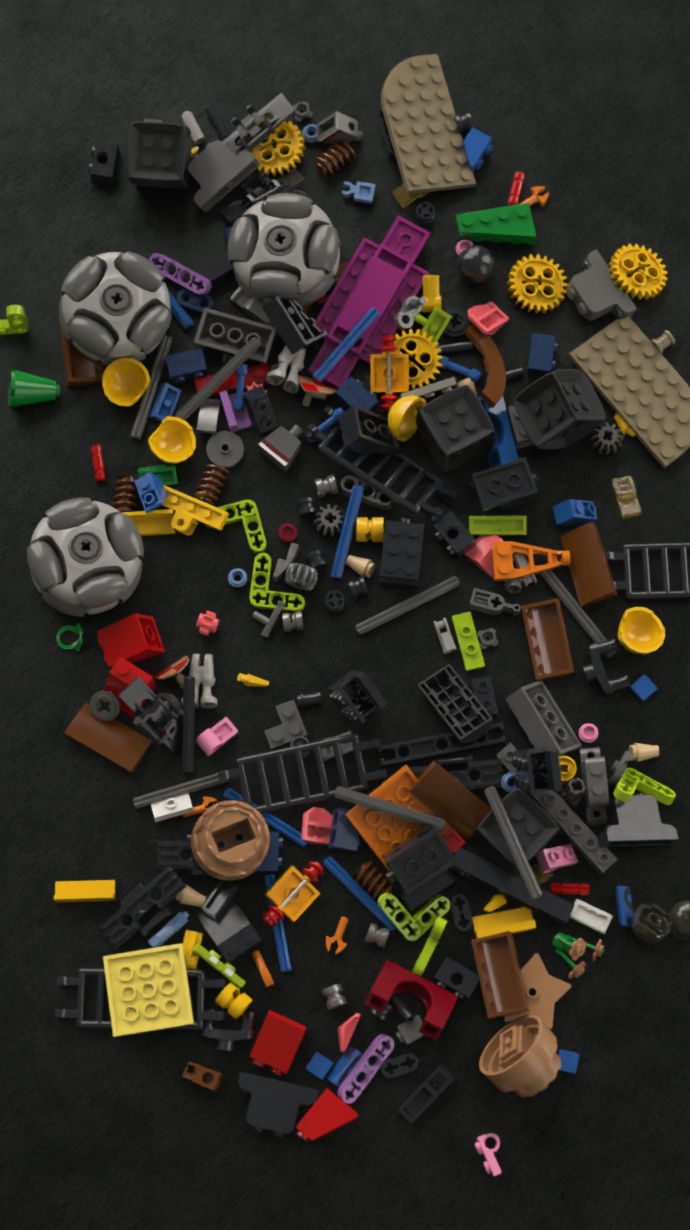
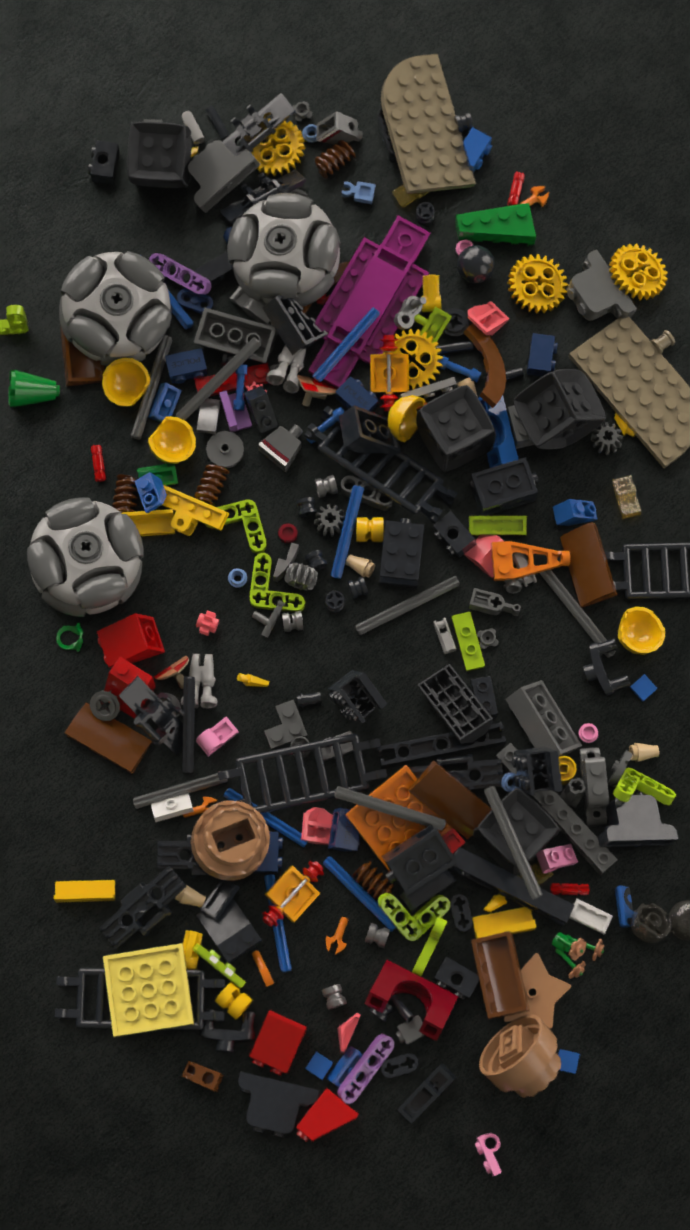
medium blue piece [148,911,189,948] -> none
reddish brown slope [521,598,575,680] -> none

